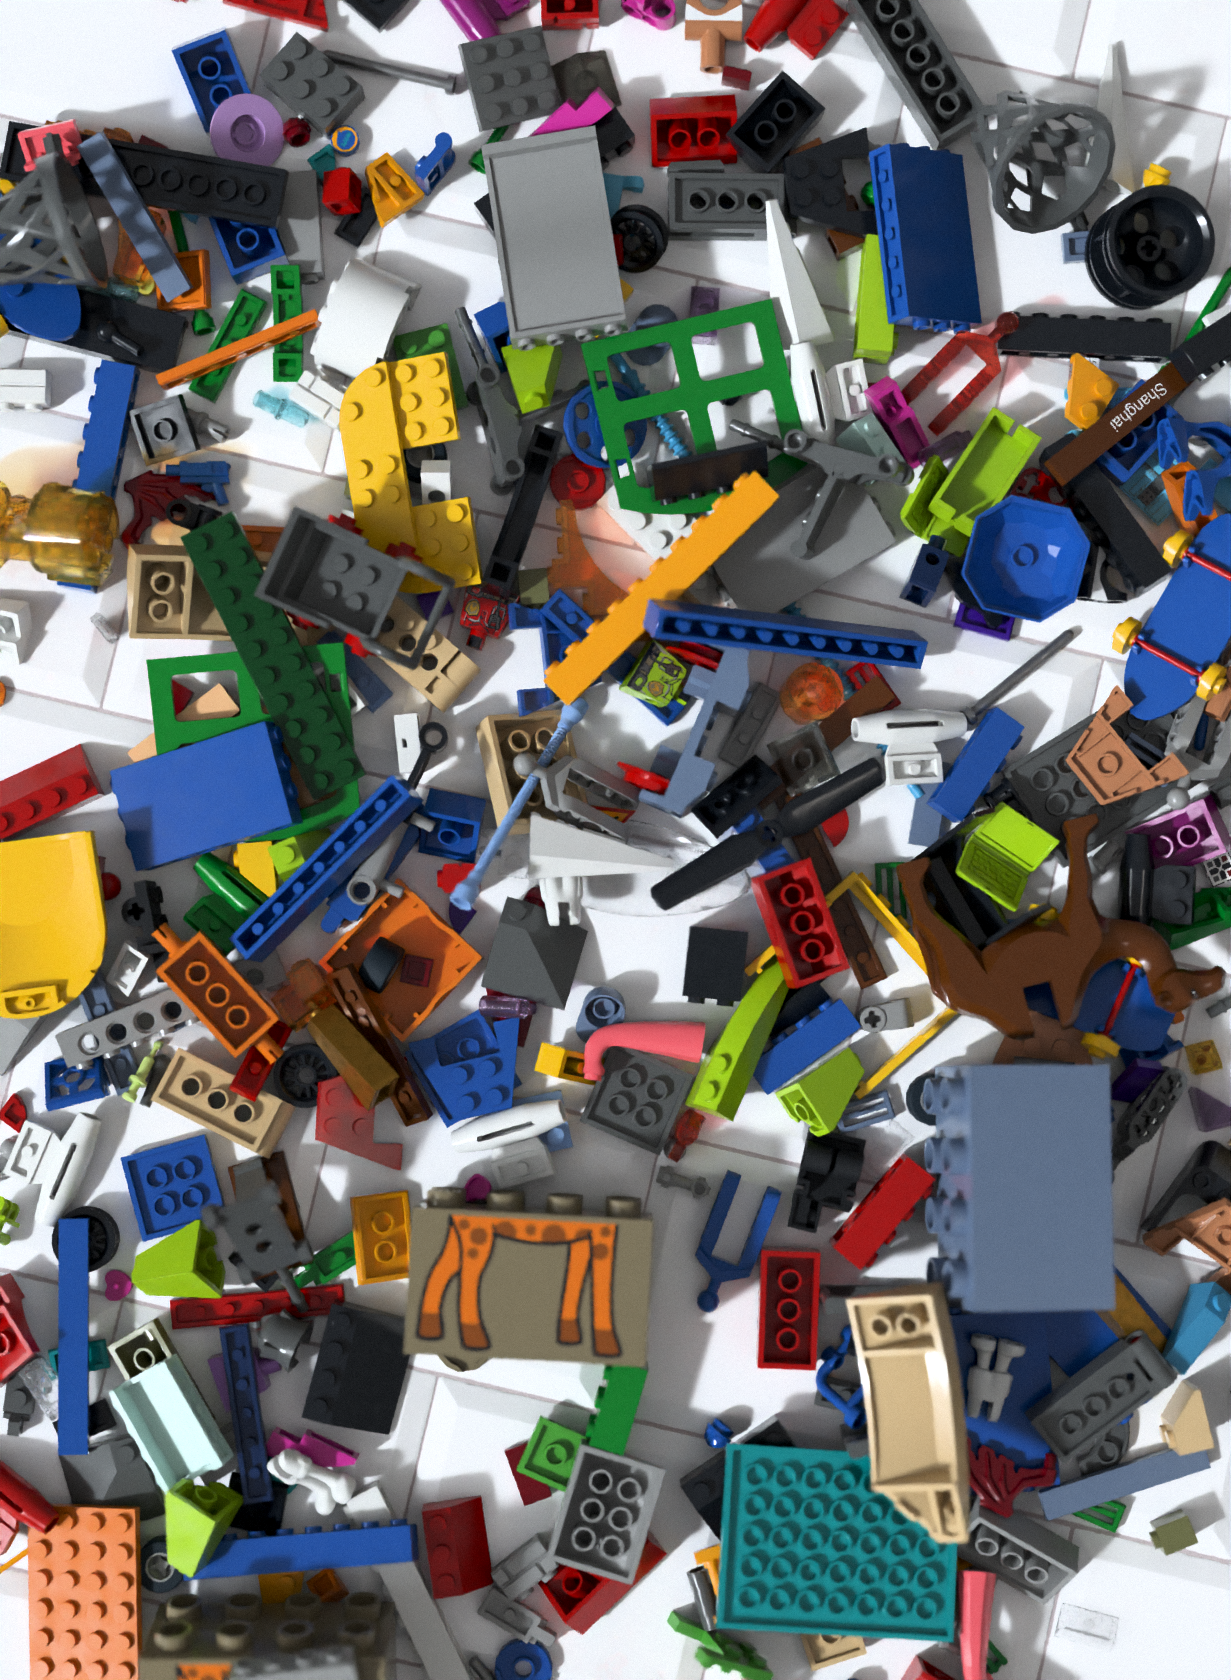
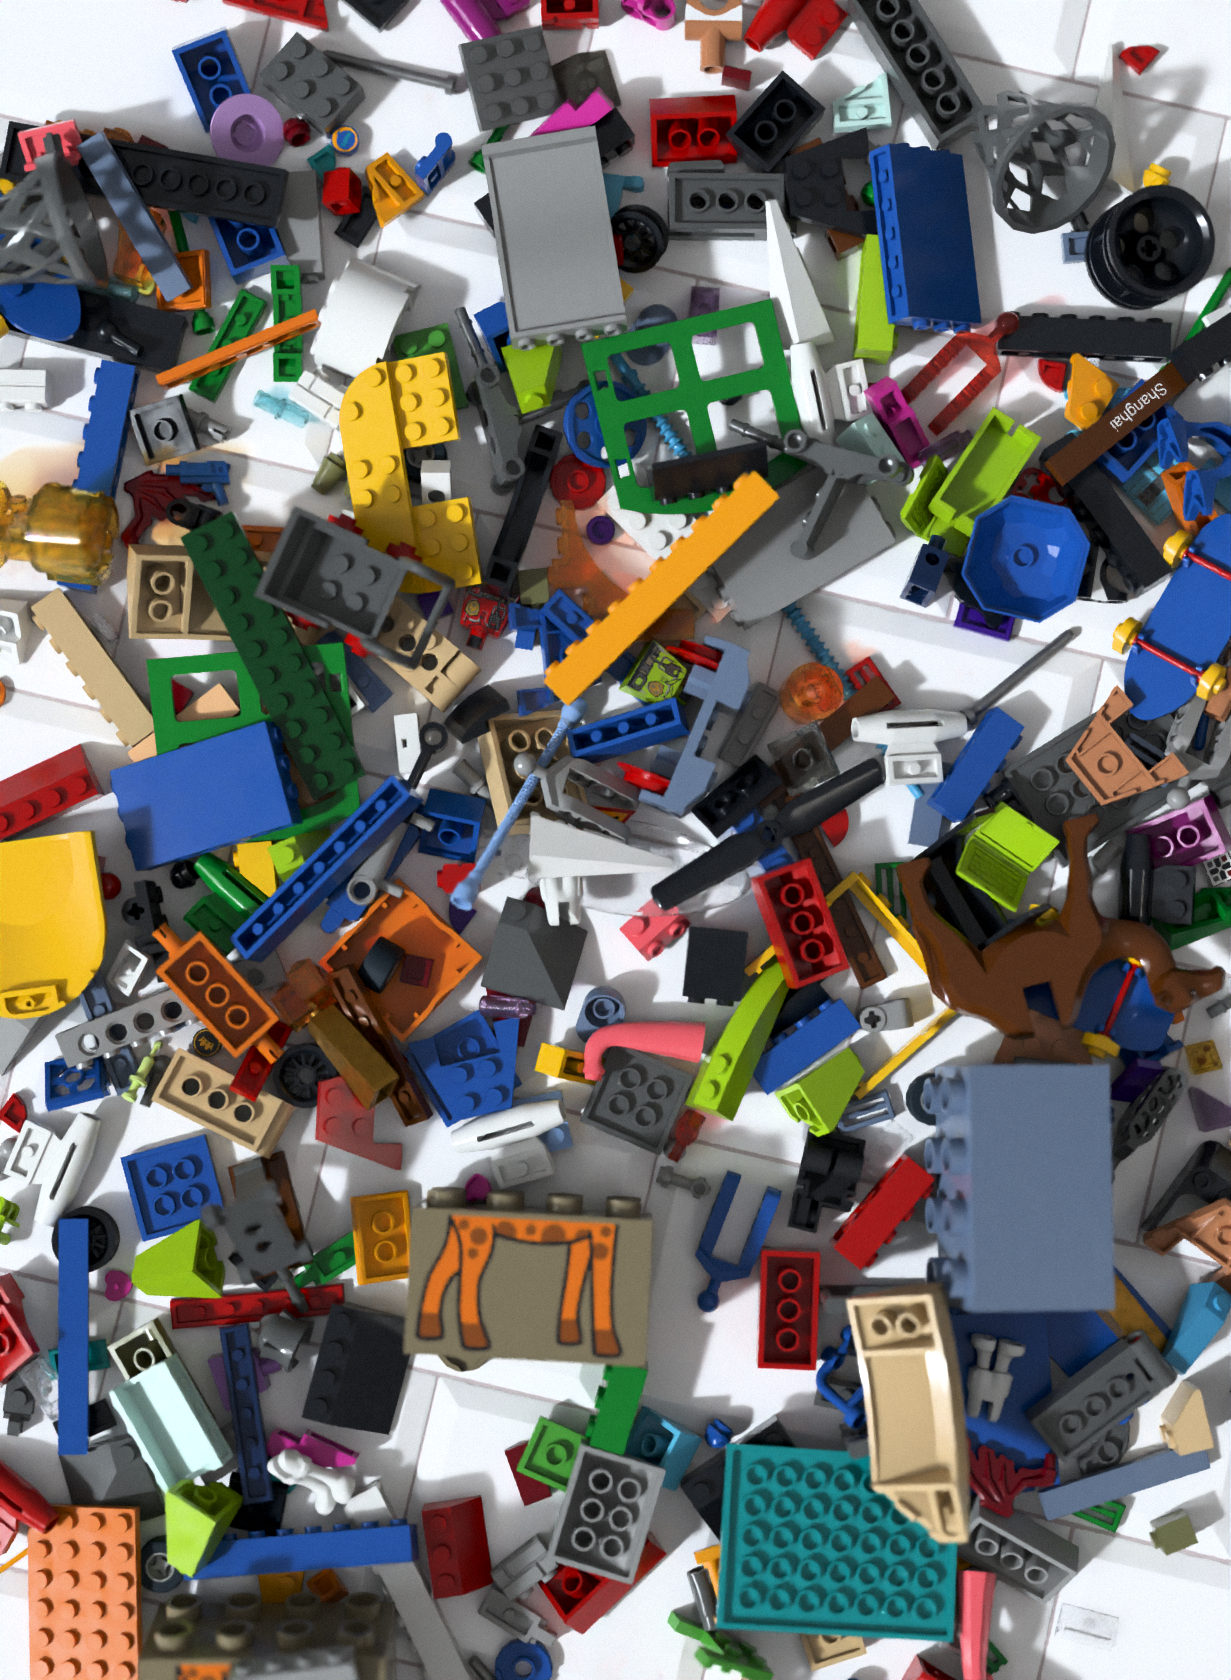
blue brick [643,598,928,669] -> none
none -> tan brick [30,587,154,748]
none -> black plate [170,860,200,889]
none -> tile [192,1028,222,1057]
none -> olive cone [311,451,347,496]
none -> black slope [443,684,510,744]
none -> light grey pin [452,759,494,812]
none -> blue piece [515,629,537,651]
none -> blue brick [566,697,690,764]
none -> dark purple tile [586,516,615,546]
none -> coral bracket [619,899,691,961]
none -> medium azure slope [624,1406,702,1491]
none -> light aqua wing [832,73,892,133]
none -> red tile [1037,359,1067,393]
none -> red tile [1118,45,1160,76]

